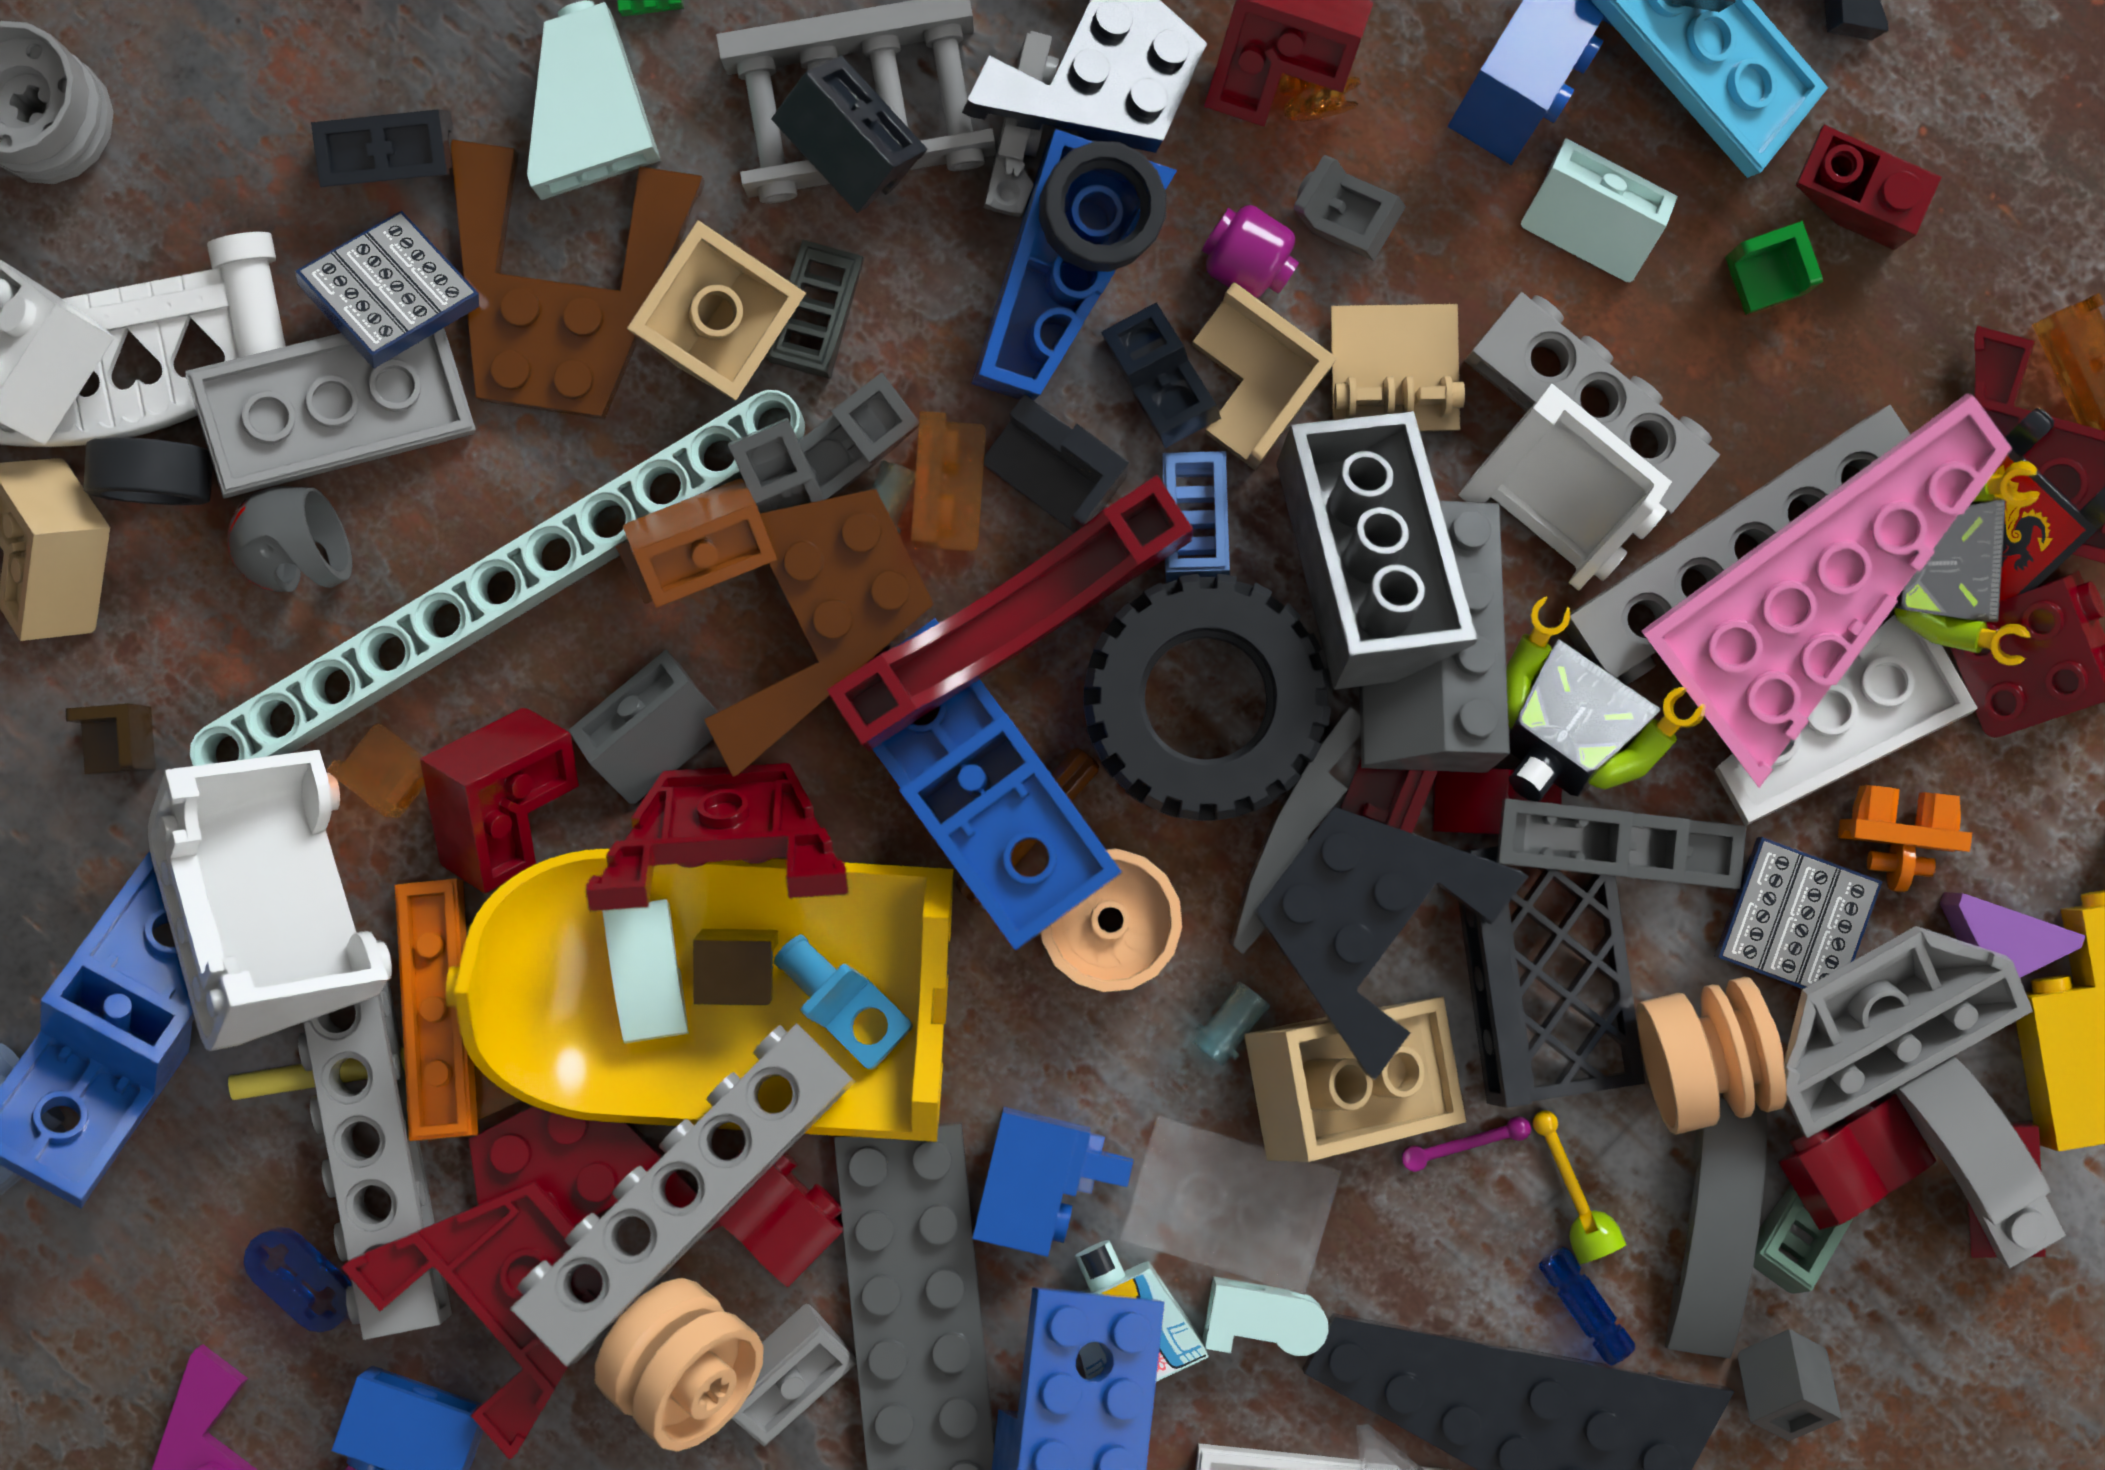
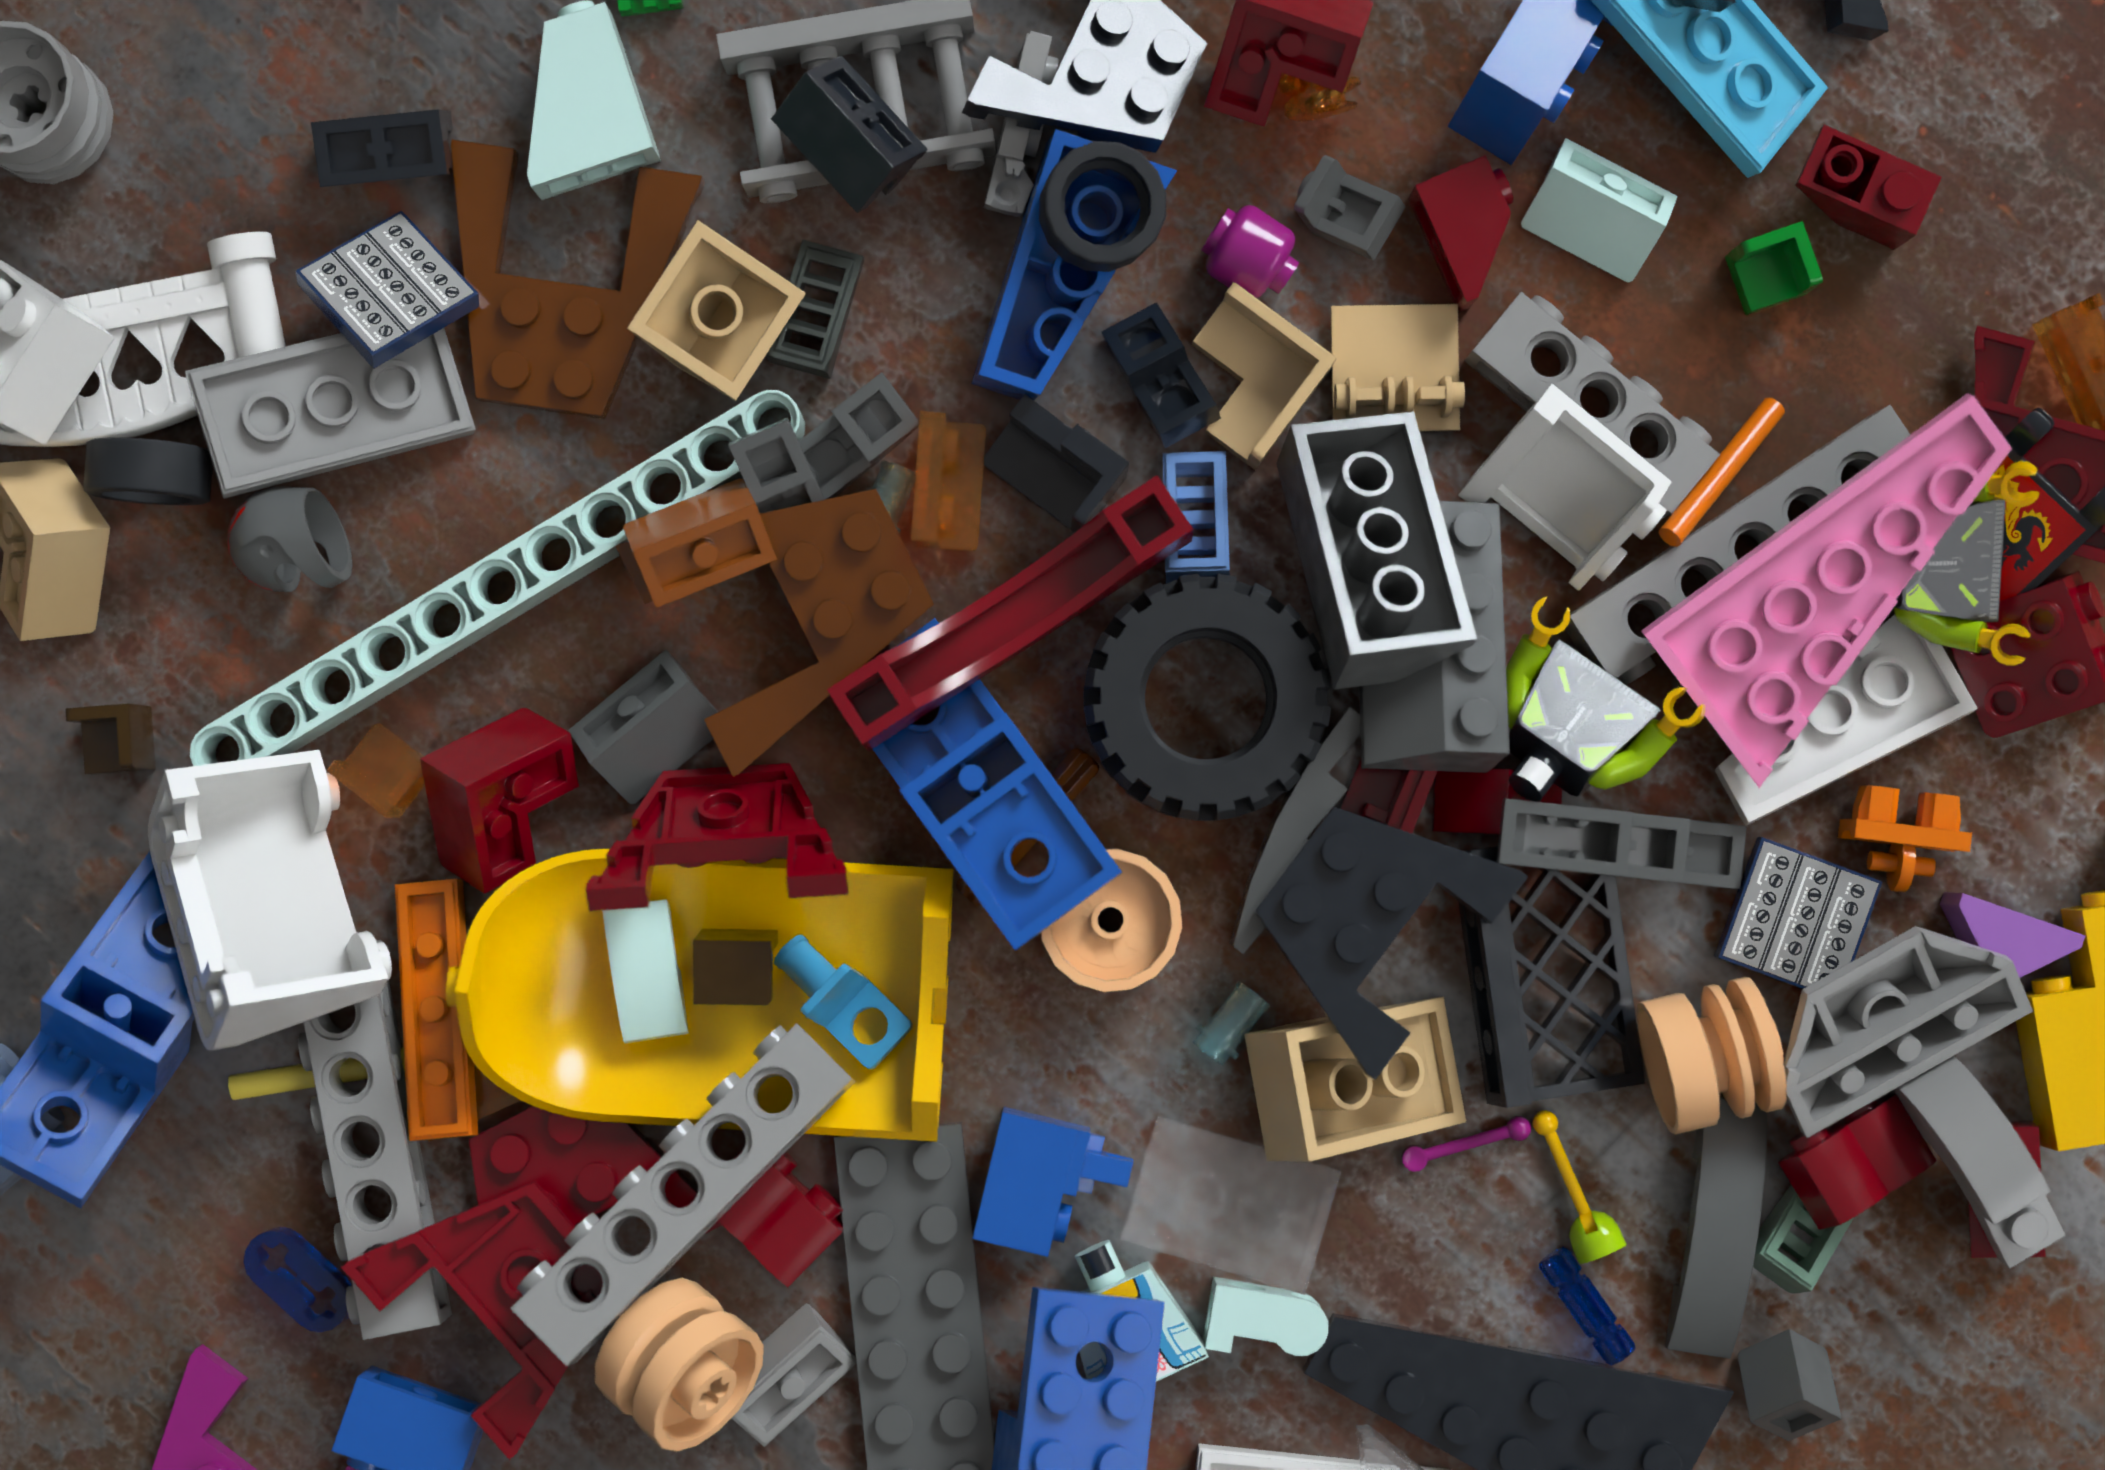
none -> dark red slope [1408,155,1514,313]
none -> orange bar [1659,398,1785,547]

